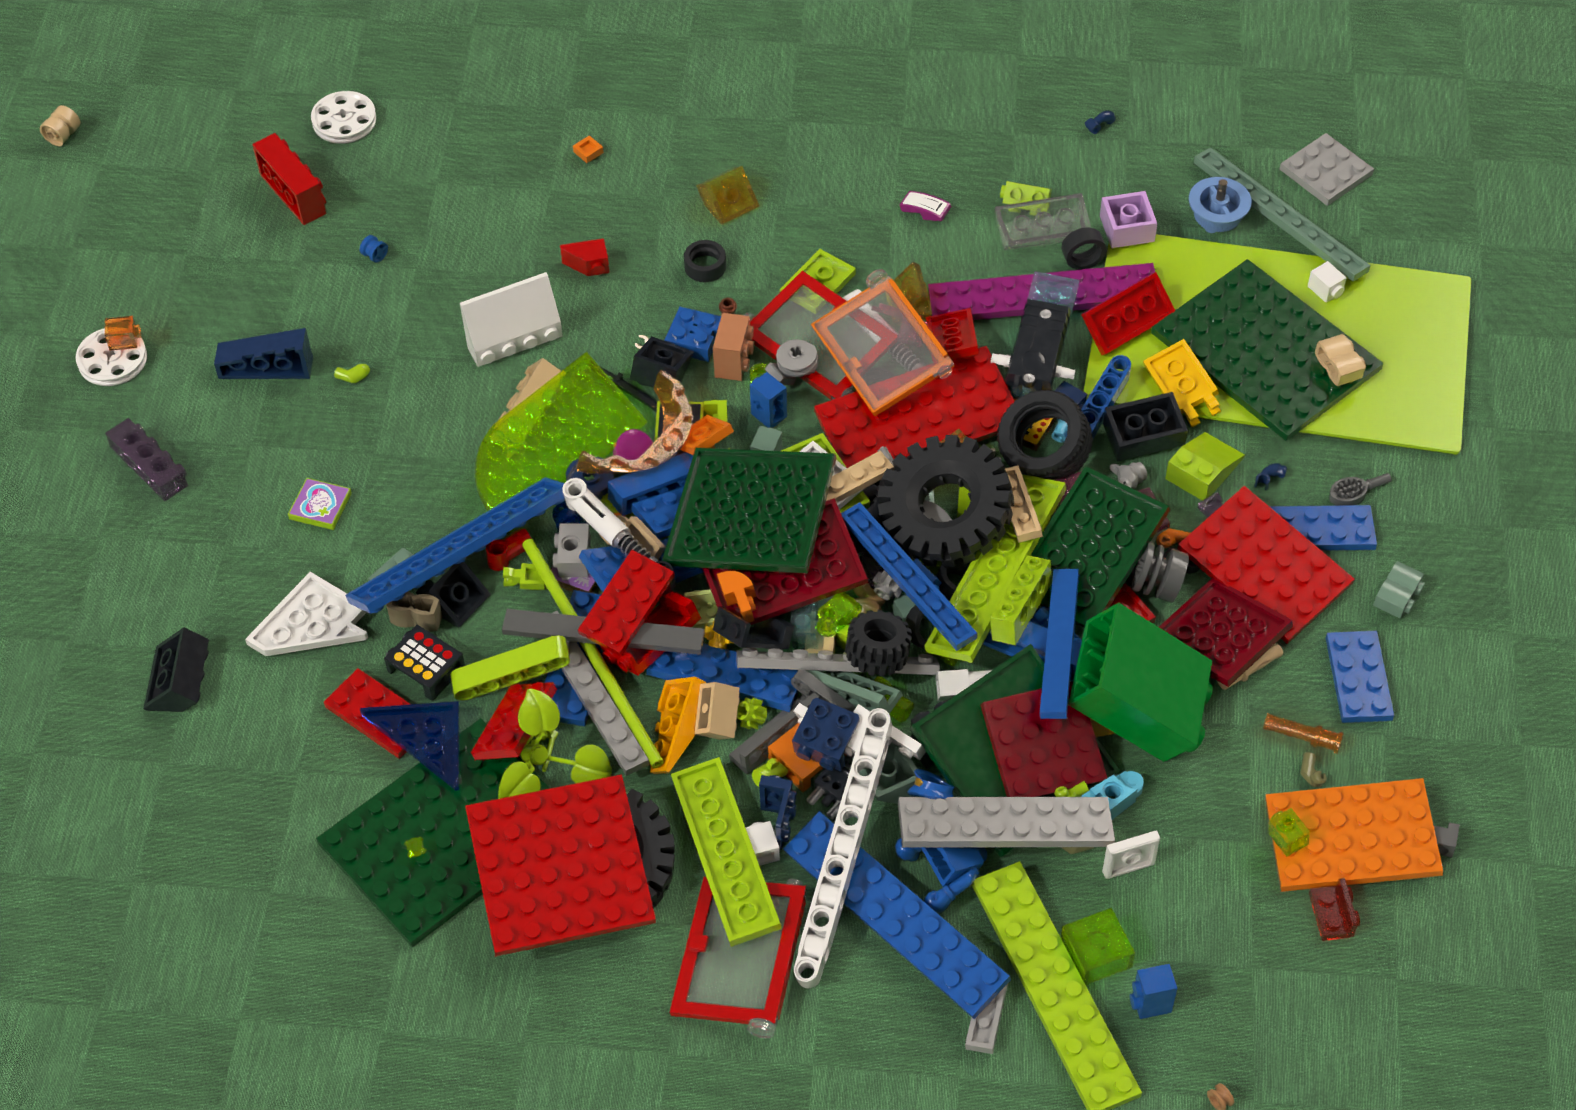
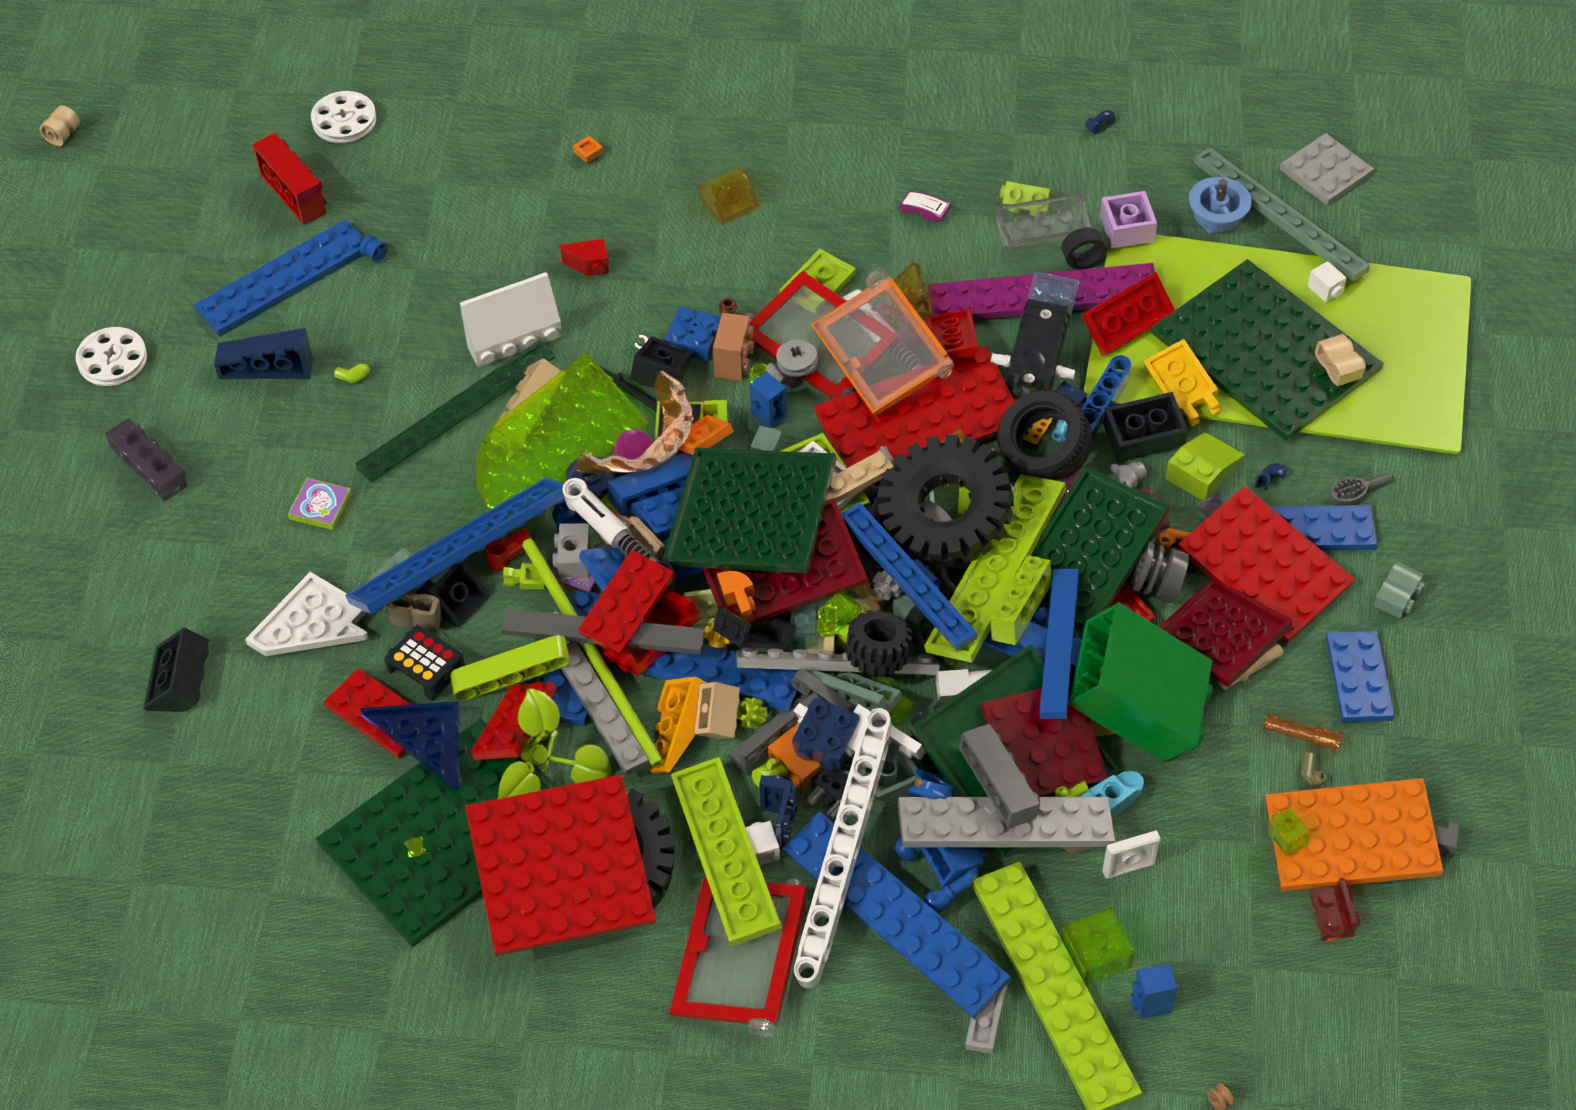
clear orange brick [105,316,141,351] -> none
black tyre [684,240,726,282] -> none
tan plate [1005,465,1043,543] -> none
none -> blue plate [194,219,364,337]
none -> clear green plate [355,340,555,482]
none -> dark grey brick [959,724,1040,829]

